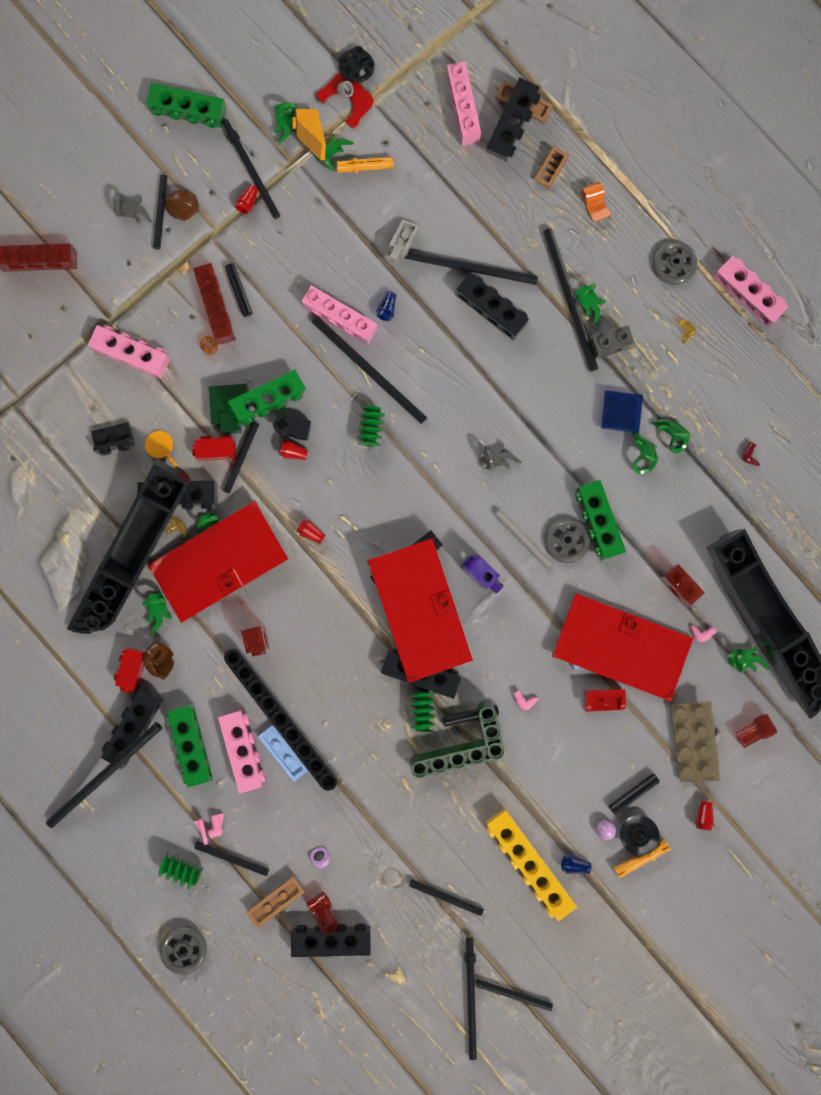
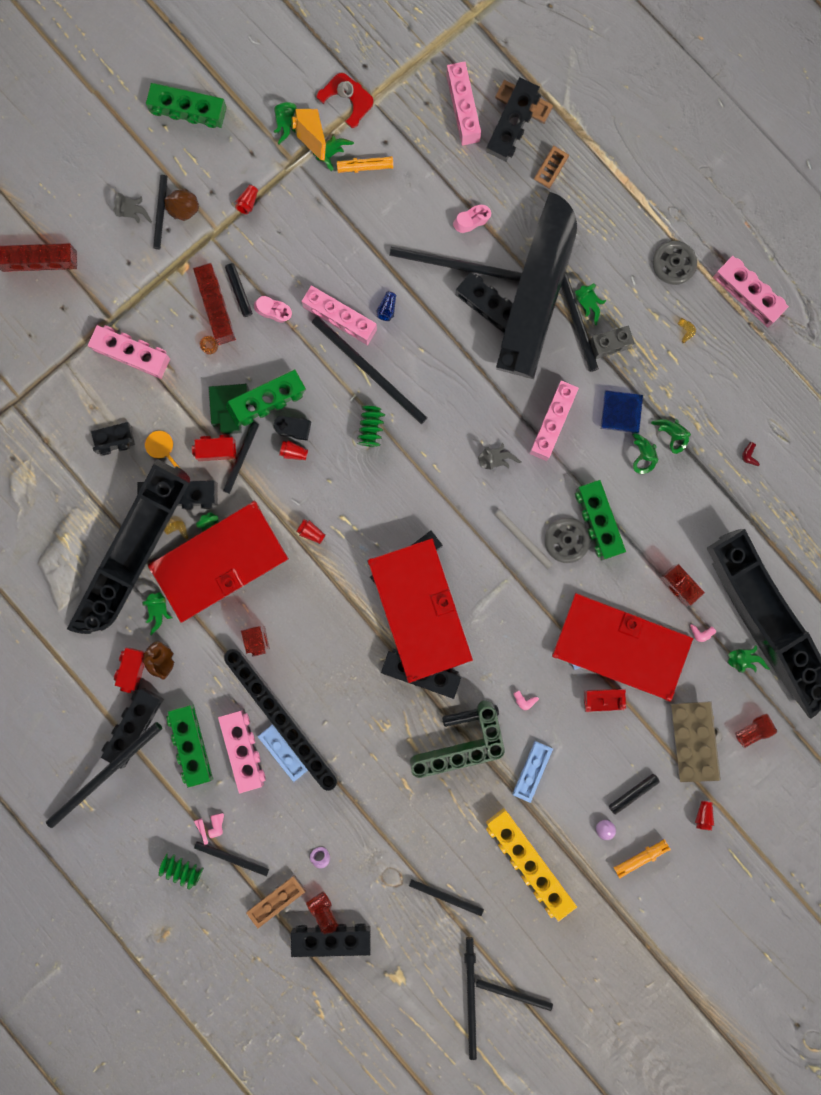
dark grey plate [160,926,207,974] -> none
black bar [221,119,281,219] -> none
black dish [338,46,375,83] -> none
light grey hinge [388,219,420,267] -> none
green piece [410,692,436,732] -> none
dark purple torso [459,553,504,594] -> none
clear blue cone [561,854,592,874] -> none
orange panel [581,182,611,222] -> none
black dish [620,815,660,855] -> none
none -> bright pink piece [254,296,292,323]
none -> bright pink piece [453,205,491,233]
none -> black slope [496,192,577,379]
none -> light blue tile [512,741,553,803]
none -> bright pink brick [529,381,579,461]

